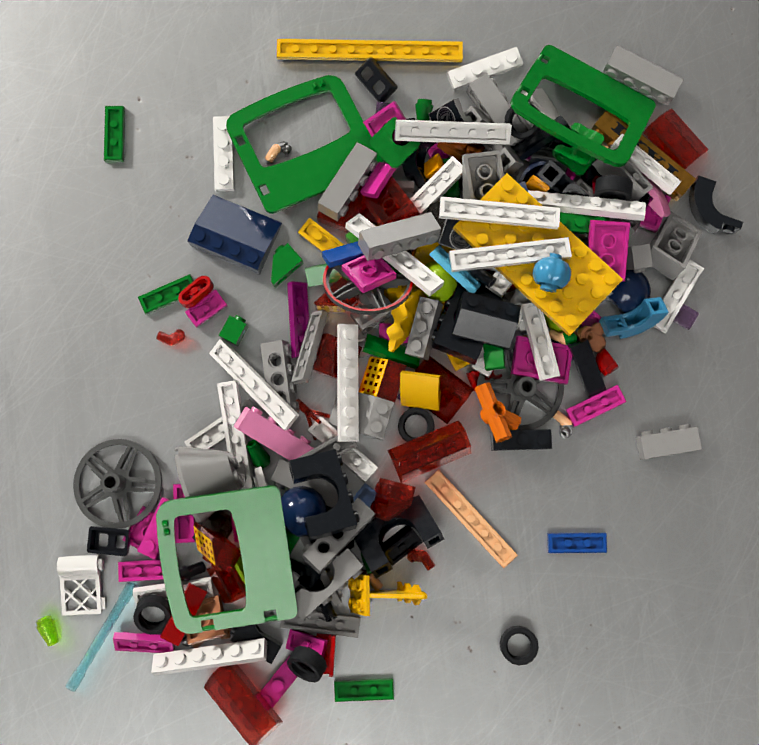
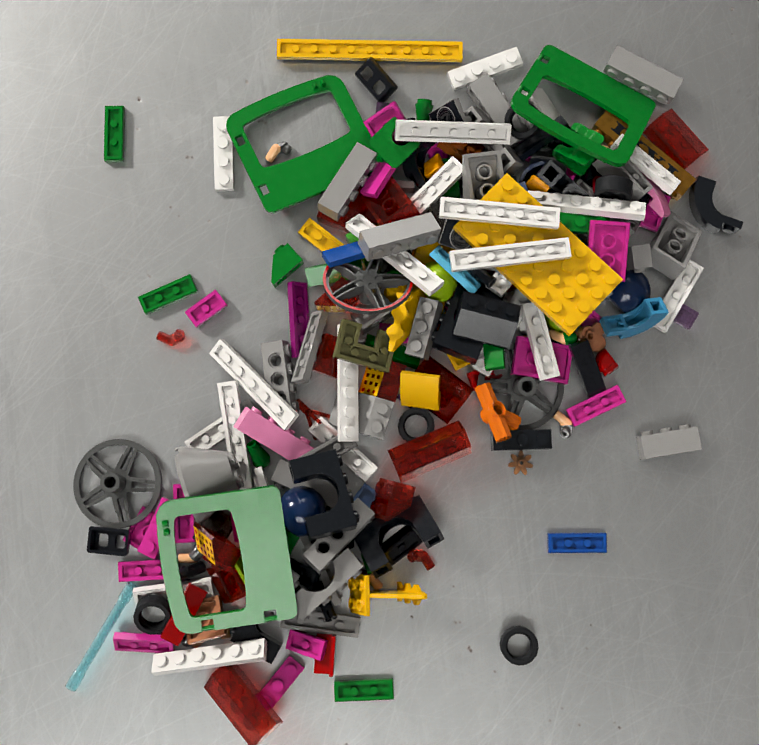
clear neon green cone [36,615,59,647] -> none
white piece [57,555,106,616] -> none
red plate [178,276,214,308] -> none
dark blue slope [187,195,282,274] -> none
green brick [219,315,248,347] -> none
black tyre [287,646,327,683] -> none
dark pink tile [342,255,397,293] -> none
light nougat tile [424,469,518,568] -> none
dark azure plant [533,253,571,293] -> none
none -> arm [178,543,205,563]
none -> olive plate [333,319,394,373]
none -> medium nougat plant [508,450,533,475]

